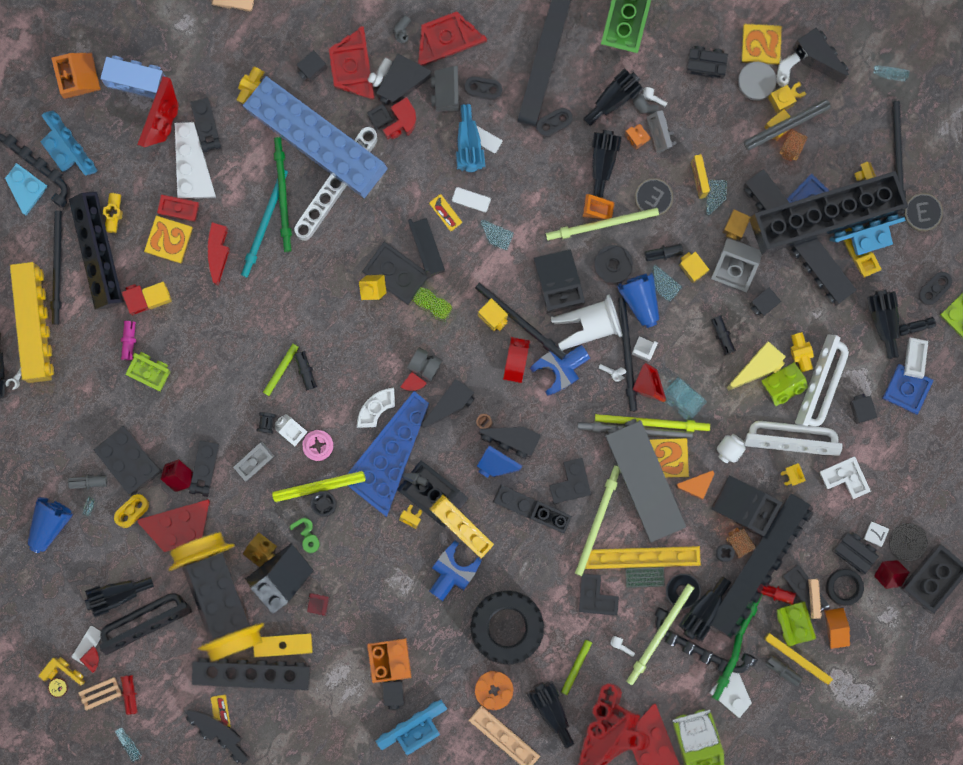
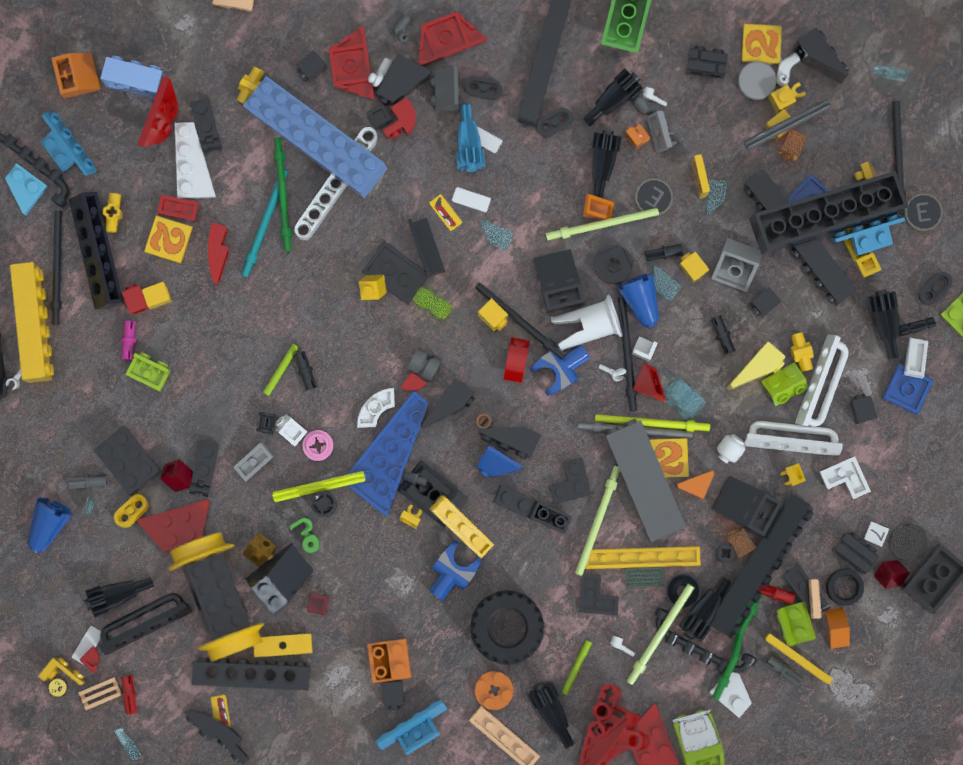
pearl gold brick [722,209,750,241] -> none

